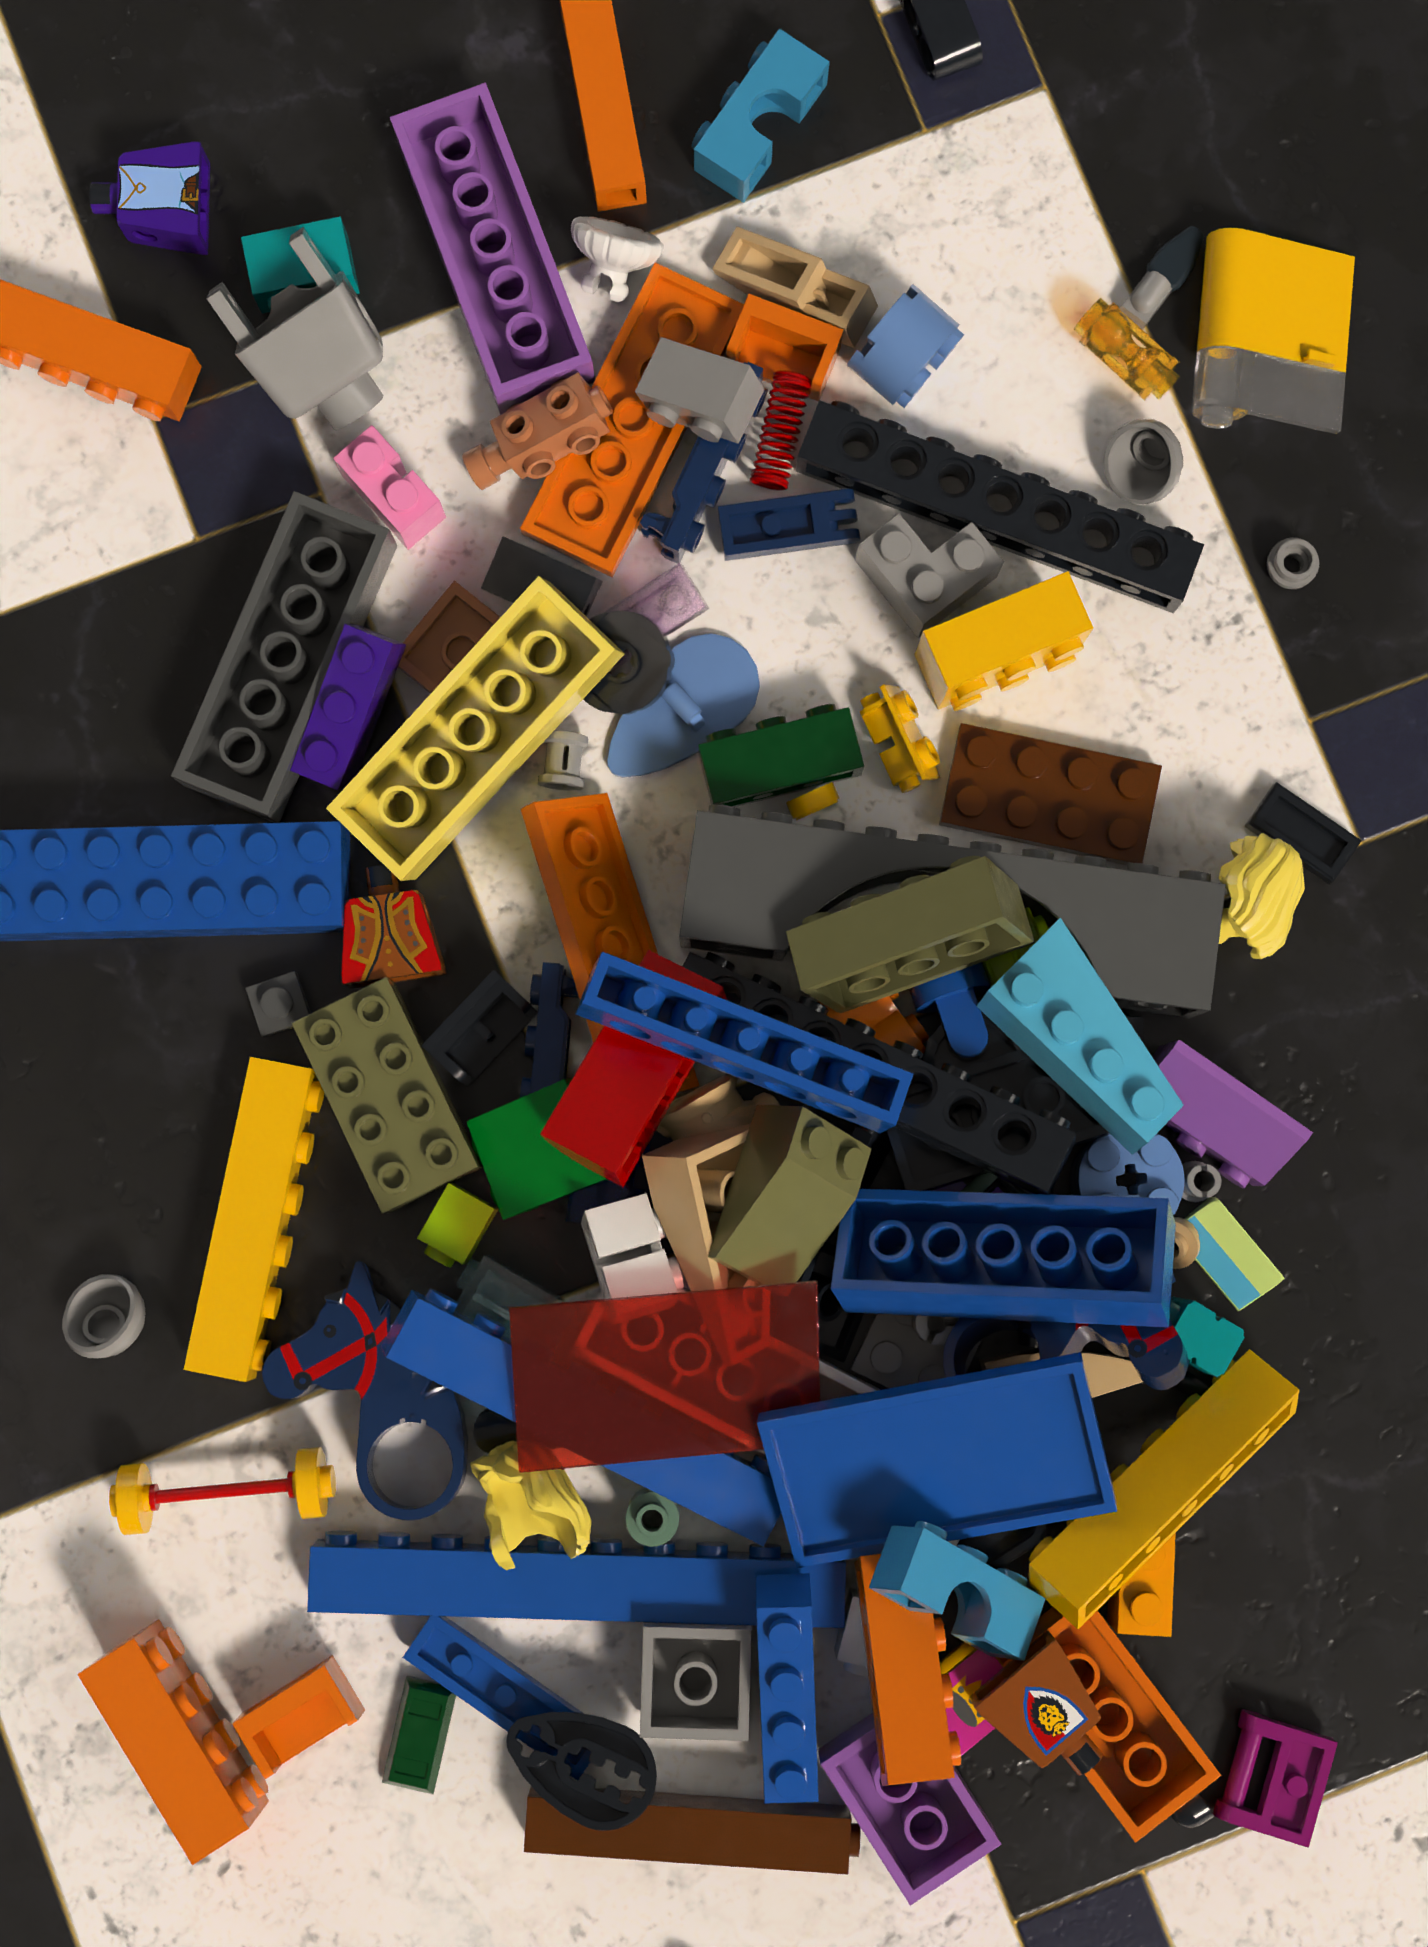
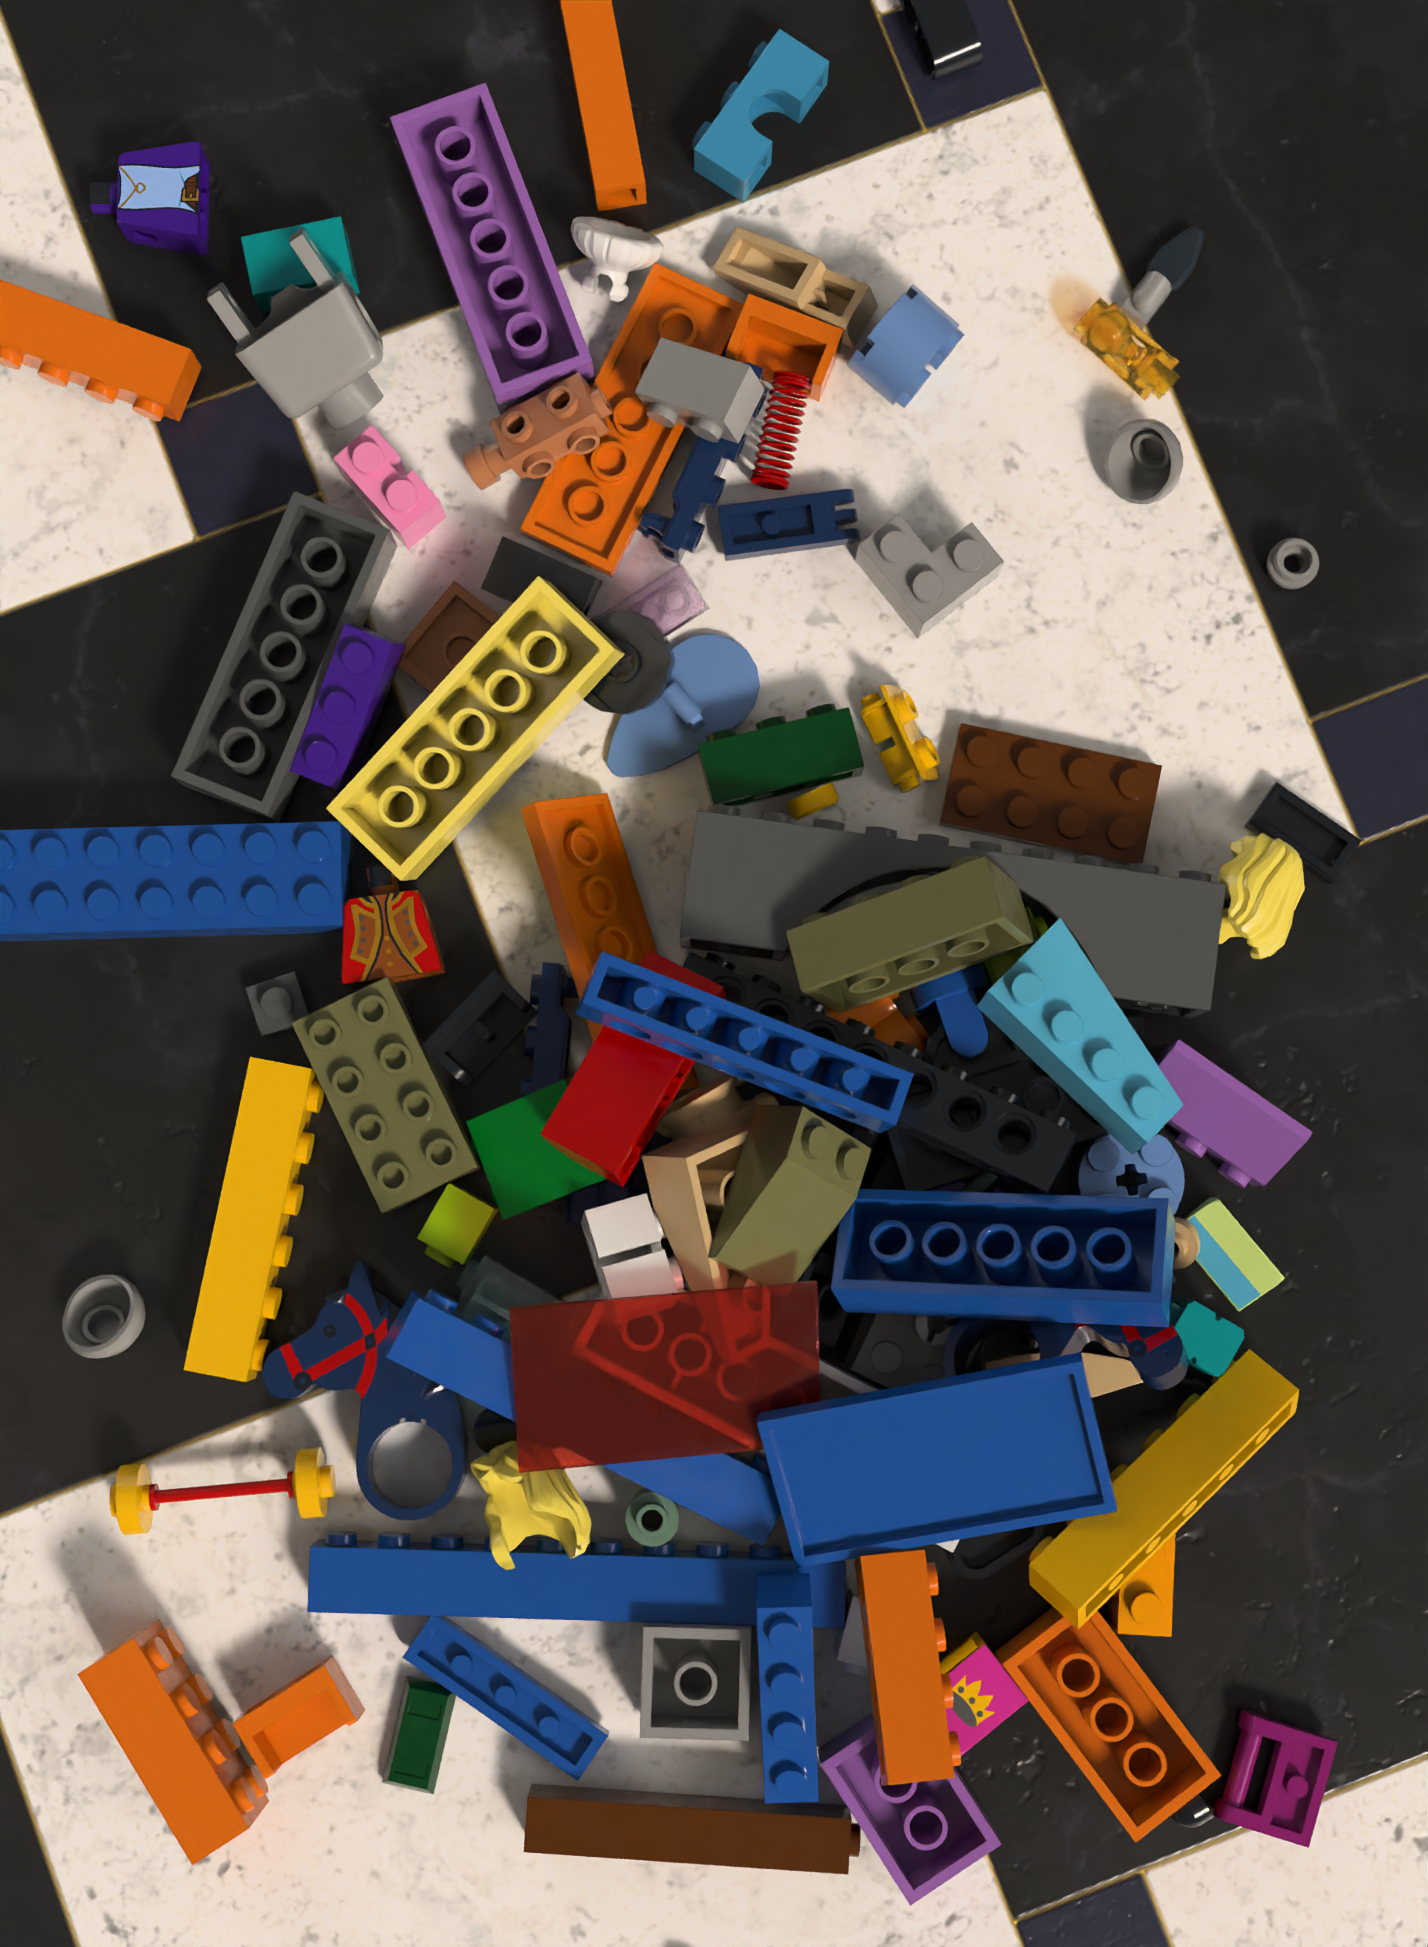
black piece [506,1712,657,1831] -> none
light grey bush [538,731,588,791] -> none
black brick [796,400,1205,614] -> none
dark azure arch [869,1521,1046,1661] -> none
yellow brick [914,571,1094,711] -> none
dark orange torso [969,1630,1103,1776] -> none
light grey pin [1182,1161,1222,1202] -> none
yellow door [1192,228,1355,434] -> none

